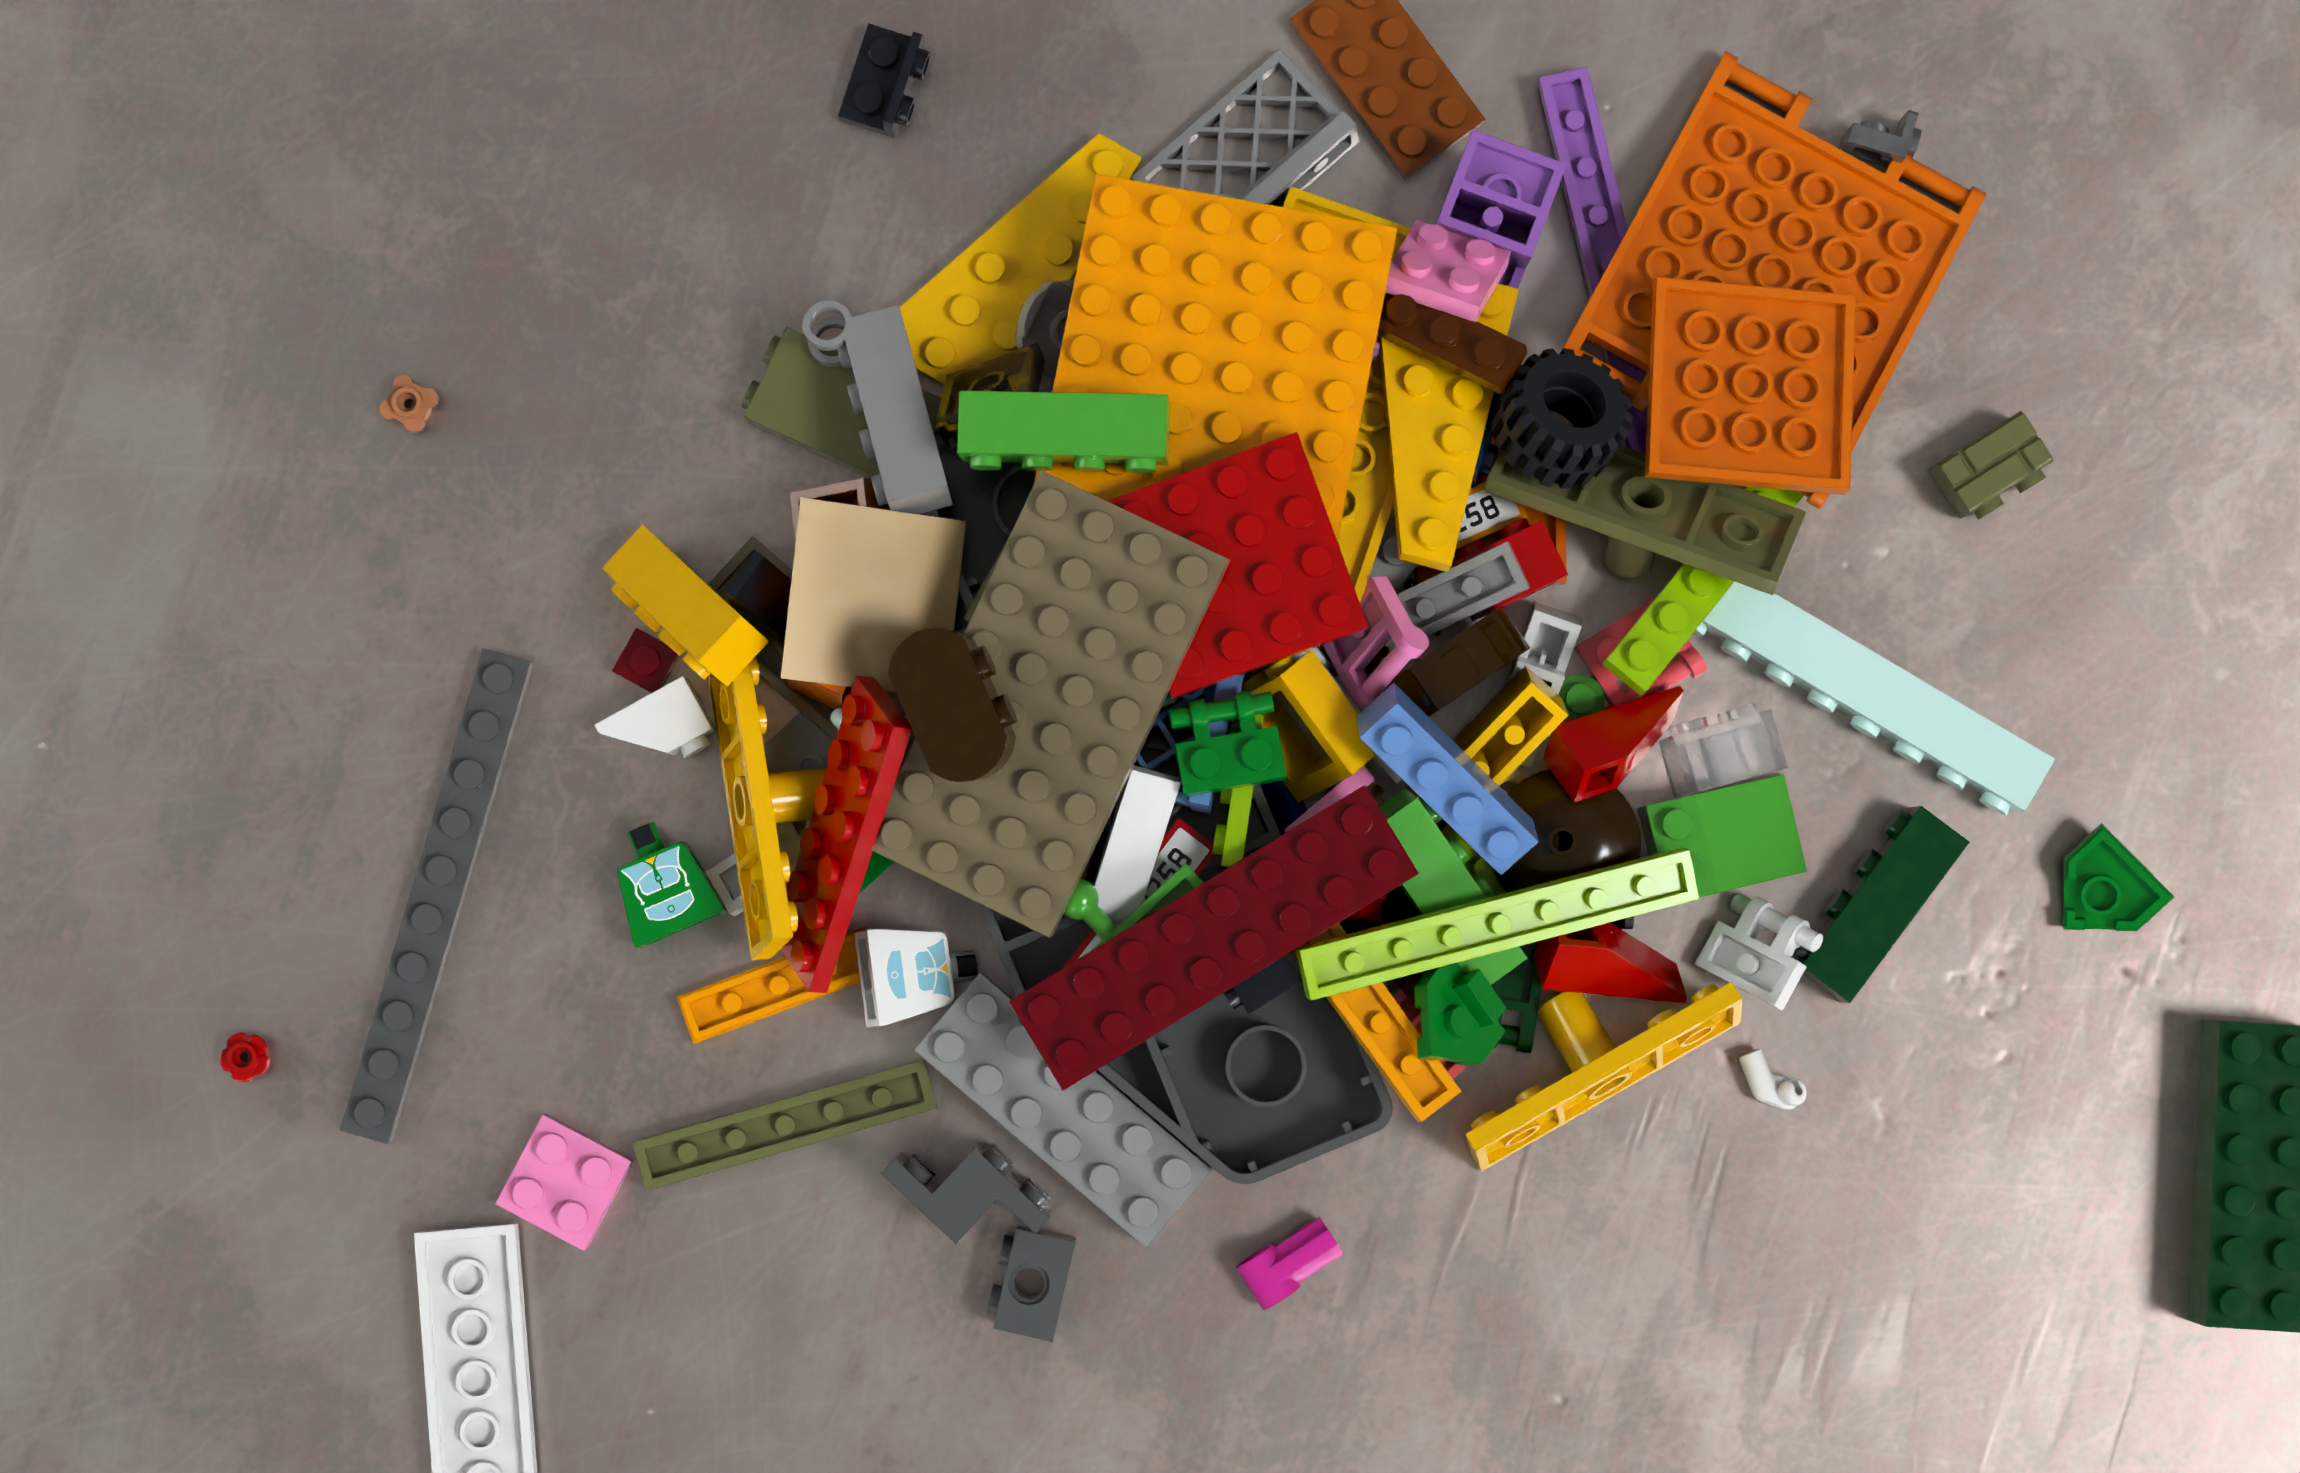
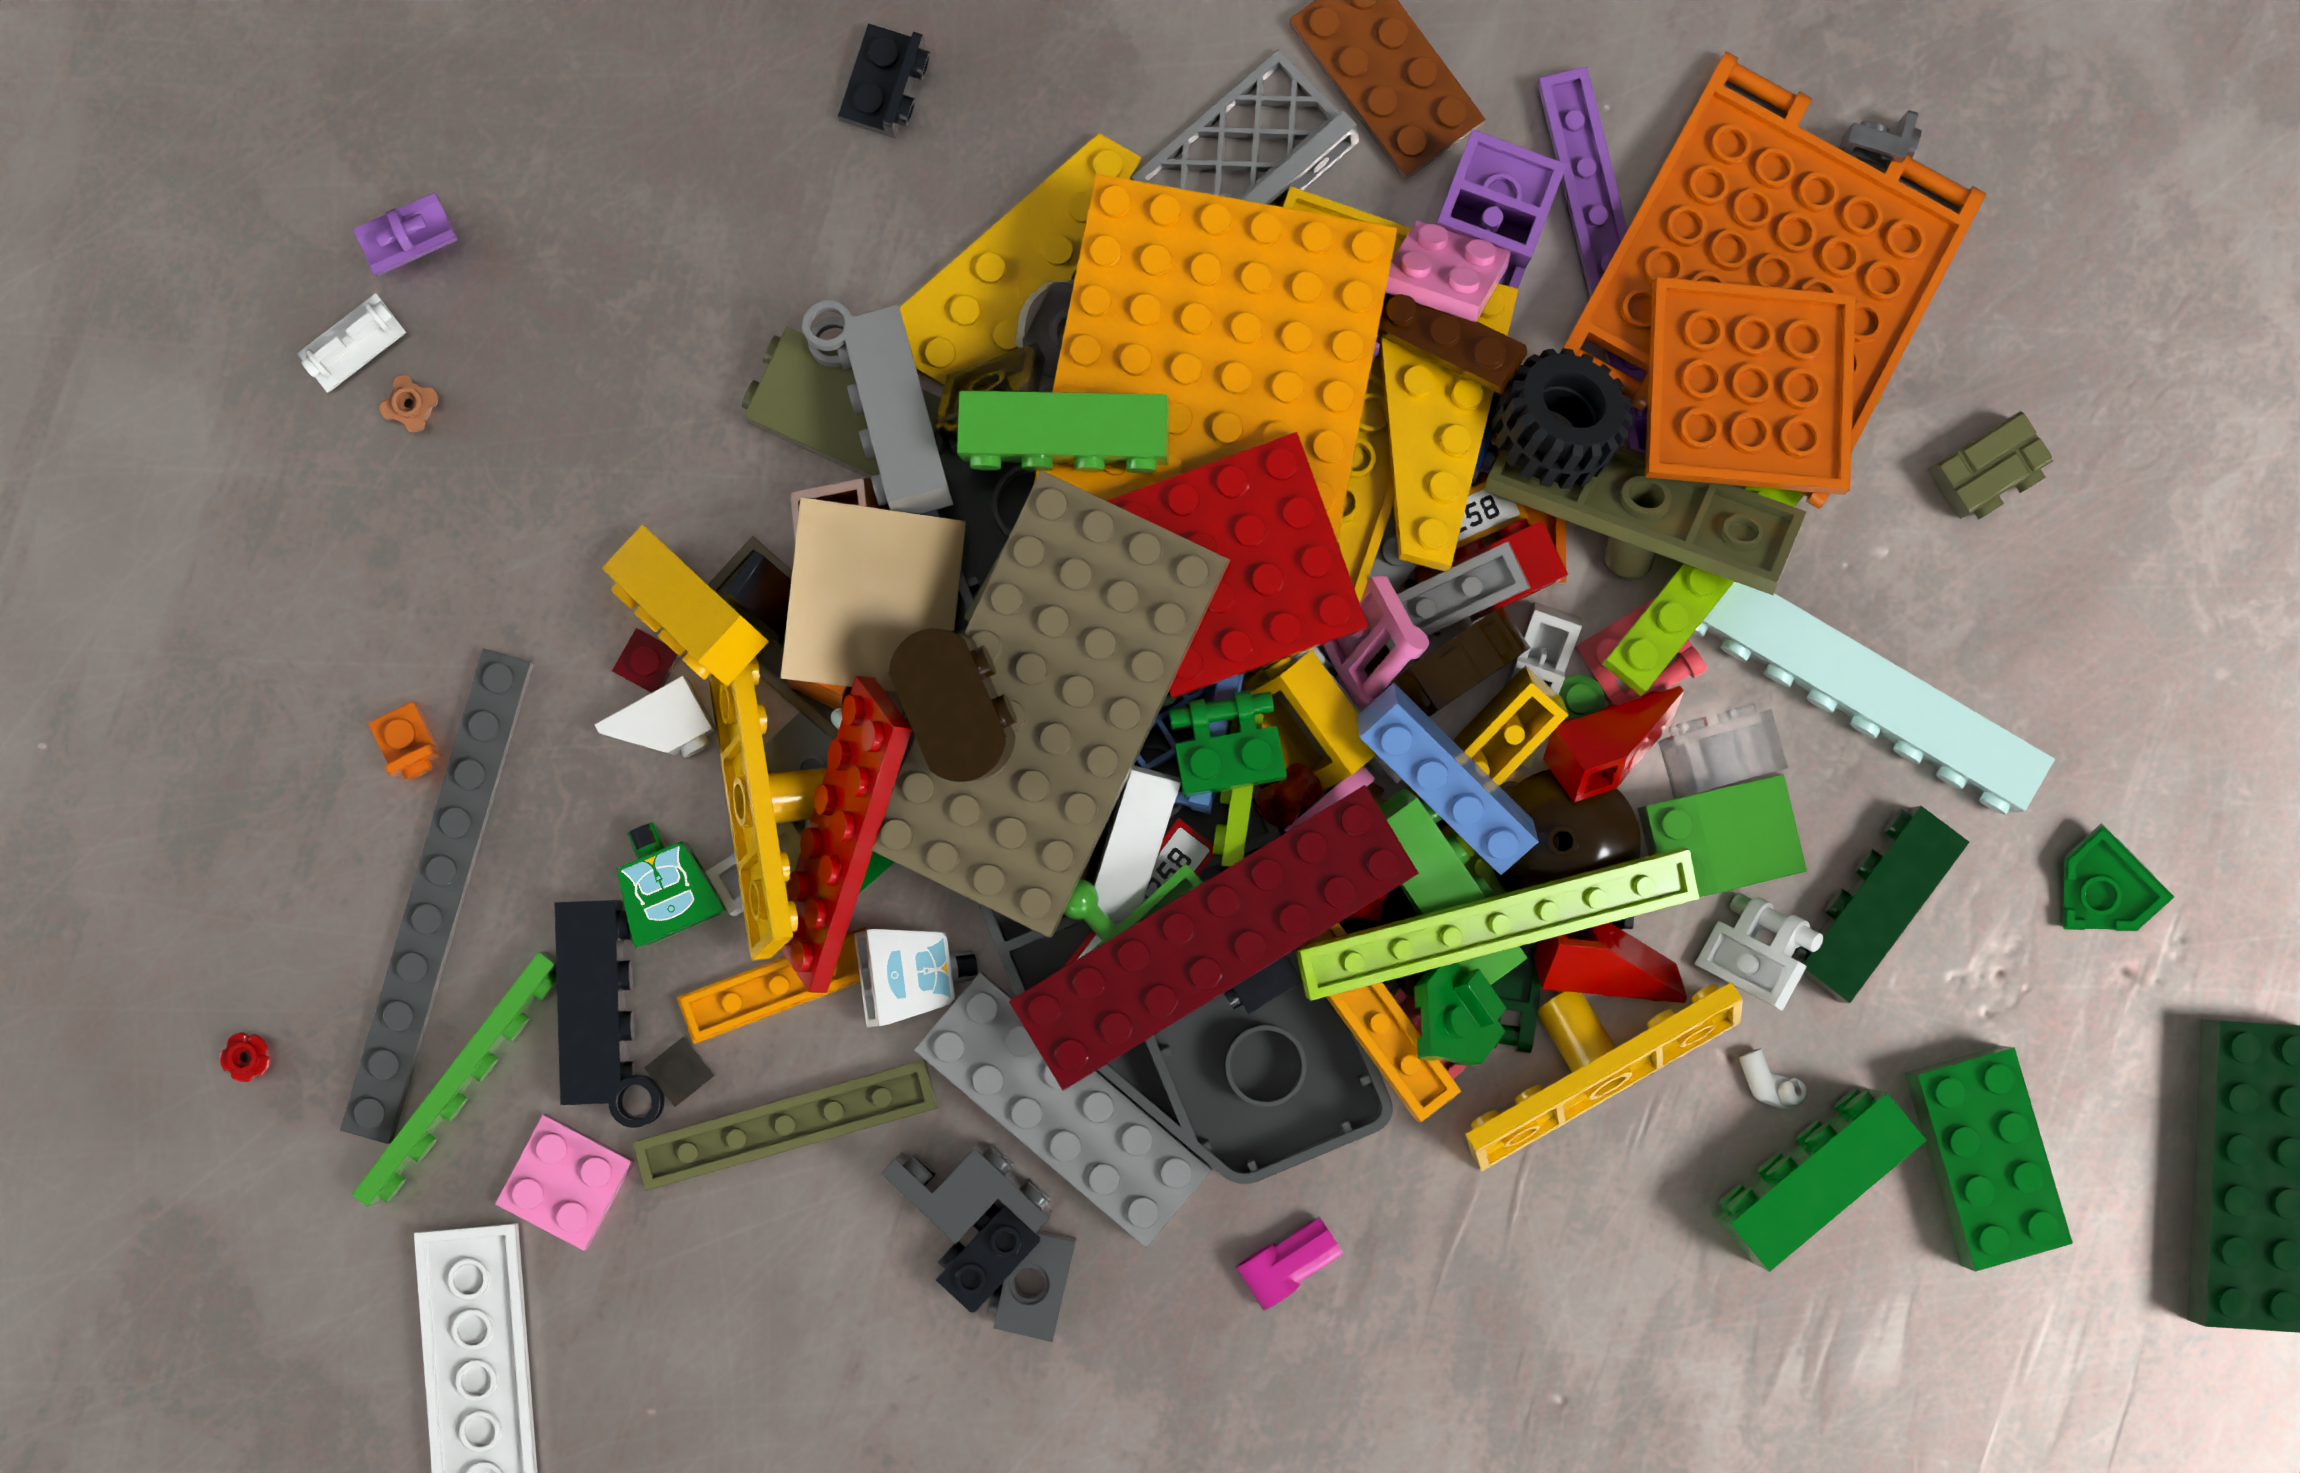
none -> white hinge [297,293,407,393]
none -> bright green plate [351,952,557,1207]
none -> medium lavender hips [353,192,458,277]
none -> orange bracket [368,701,443,781]
none -> black hinge [554,900,666,1128]
none -> clear smoke plate [644,1036,717,1107]
none -> black bracket [936,1204,1040,1313]
none -> clear red bush [1257,763,1322,827]
none -> green brick [1714,1088,1927,1272]
none -> green brick [1904,1046,2073,1272]

